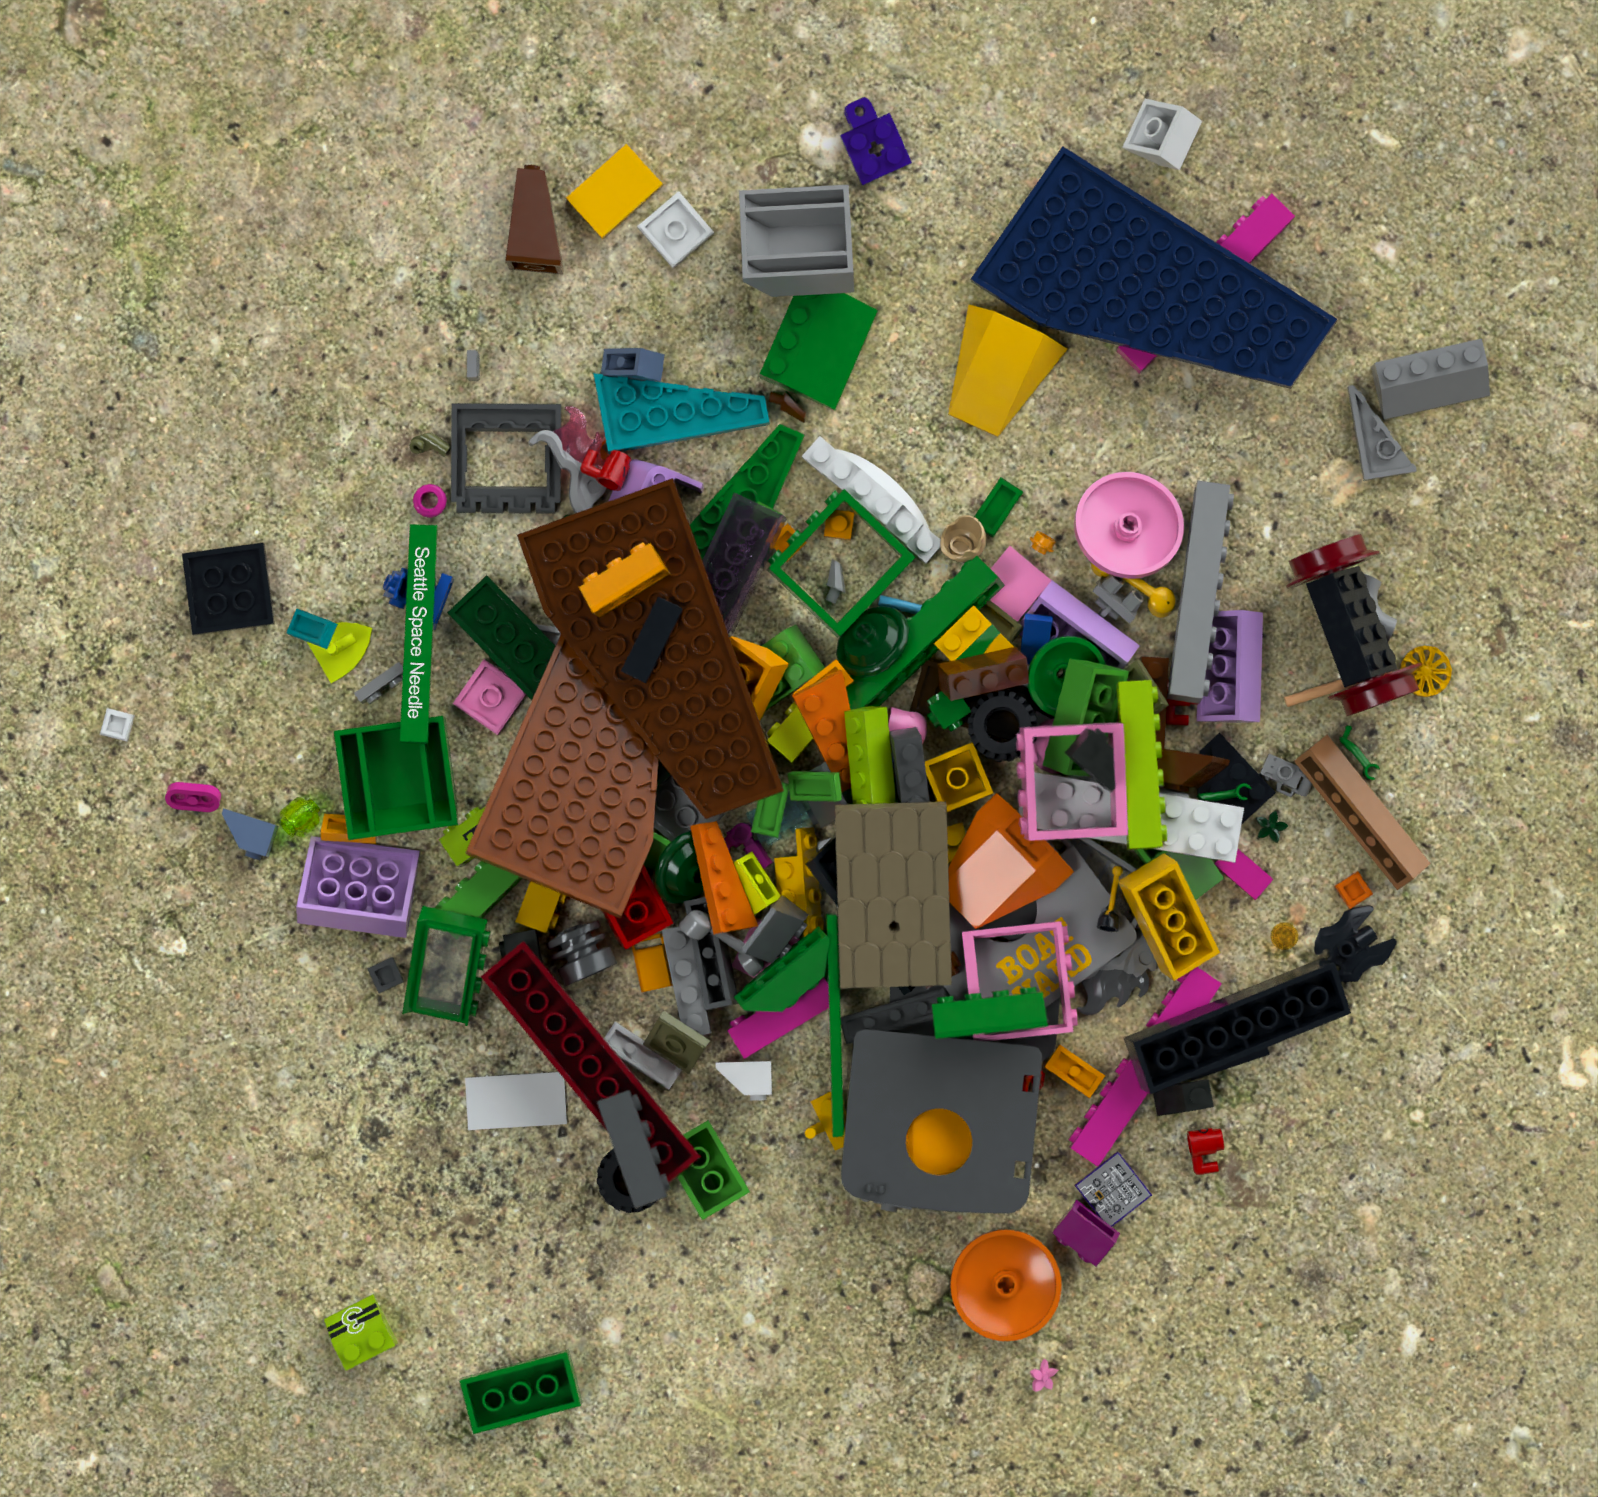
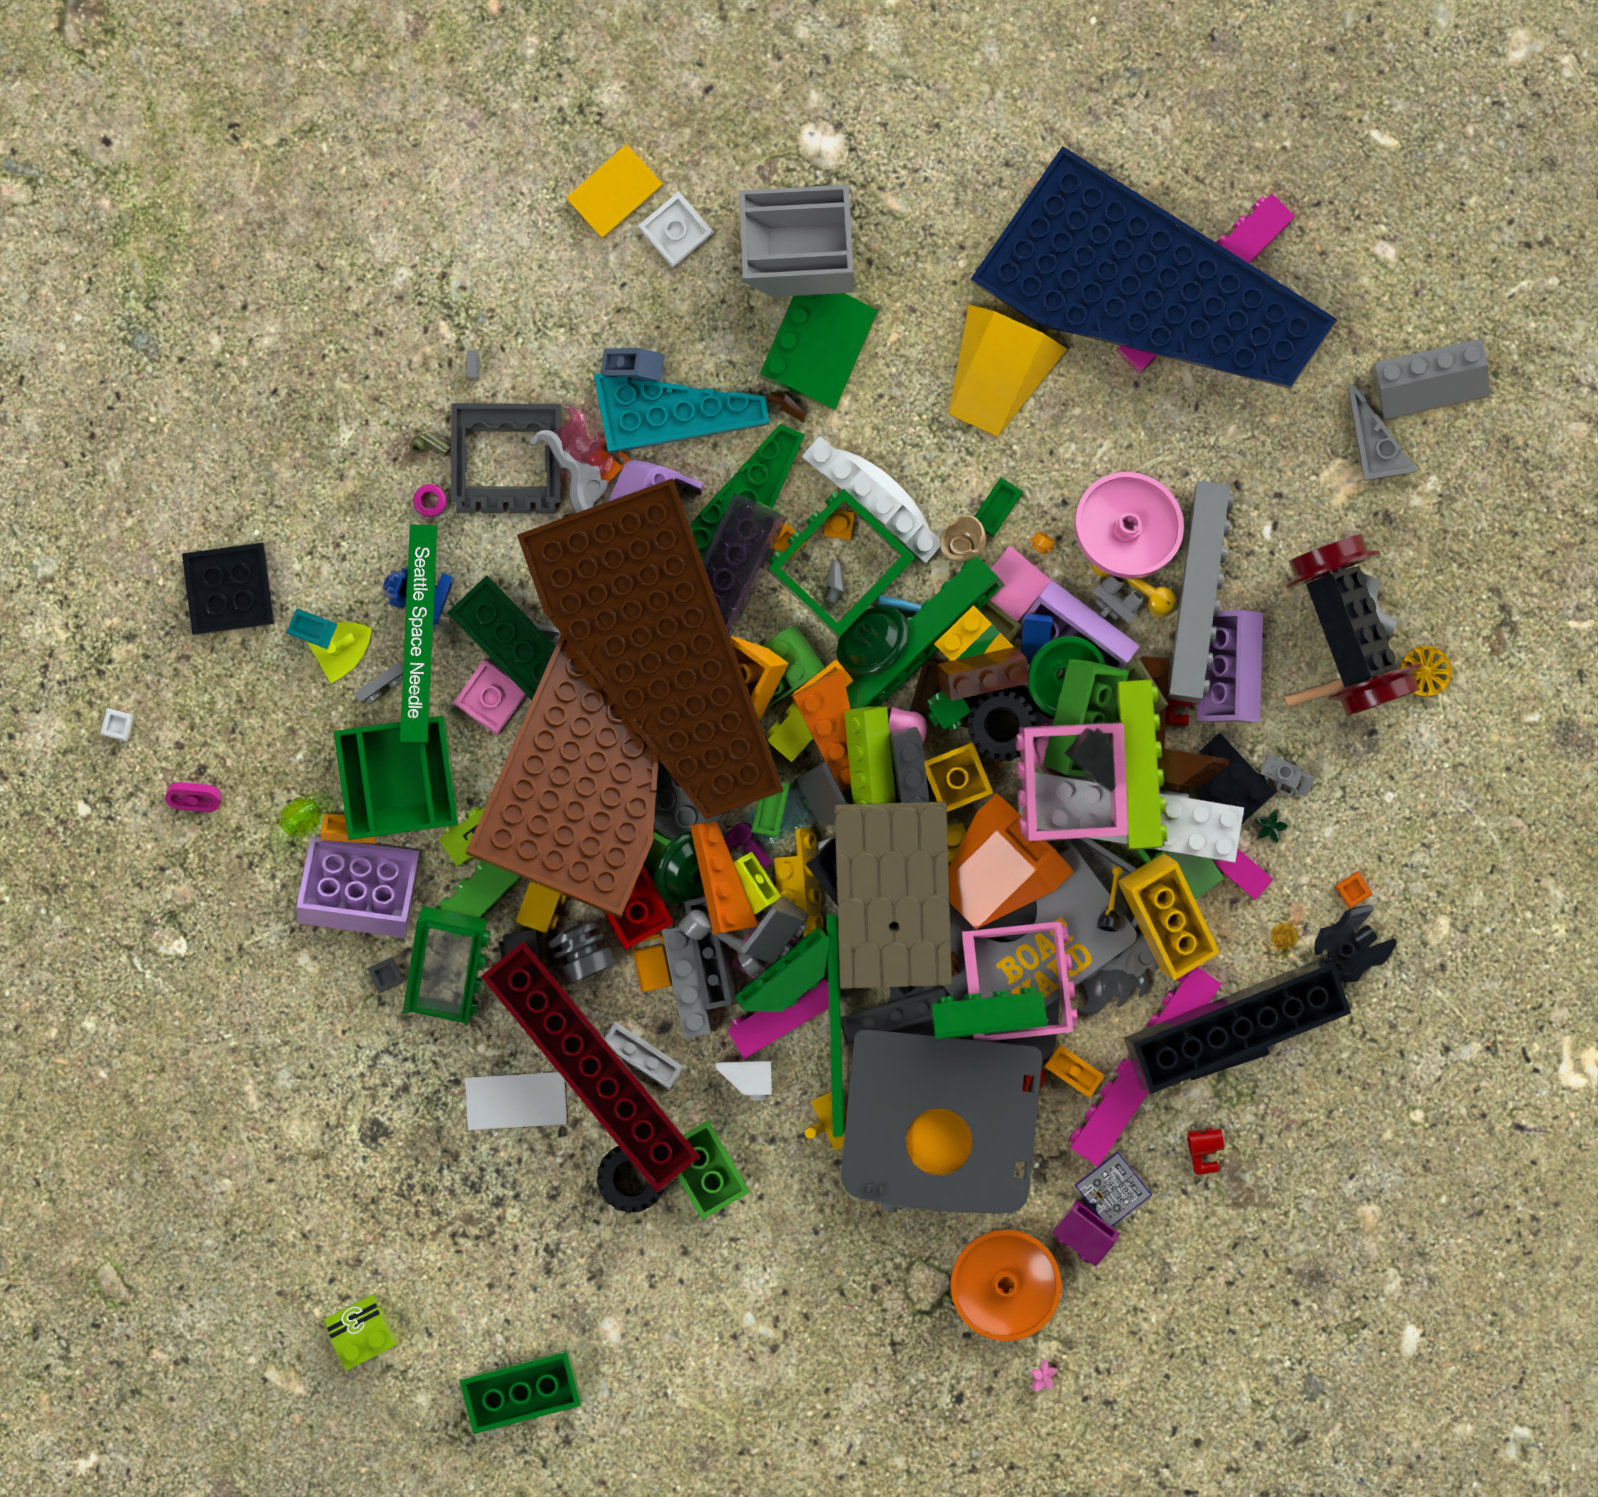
sand blue slope [222,808,279,860] -> none
reddish brown slope [505,165,564,275] -> none
light orange slope [579,543,670,618] -> none
red piece [580,449,631,491] -> none
dark grey brick [597,1090,671,1208] -> none
black tile [621,597,684,684] -> none
olive tile [643,1010,710,1074] -> none
bright green tile [788,771,842,802] -> none
dark purple plate [840,97,912,185] -> none
white slope [1122,99,1202,170] -> none
pearl dark grey slope [1153,1079,1214,1116] -> none
green piece [1196,784,1251,801] -> none
medium nougat brick [1294,735,1431,890] -> none
green piece [1339,725,1380,780] -> none

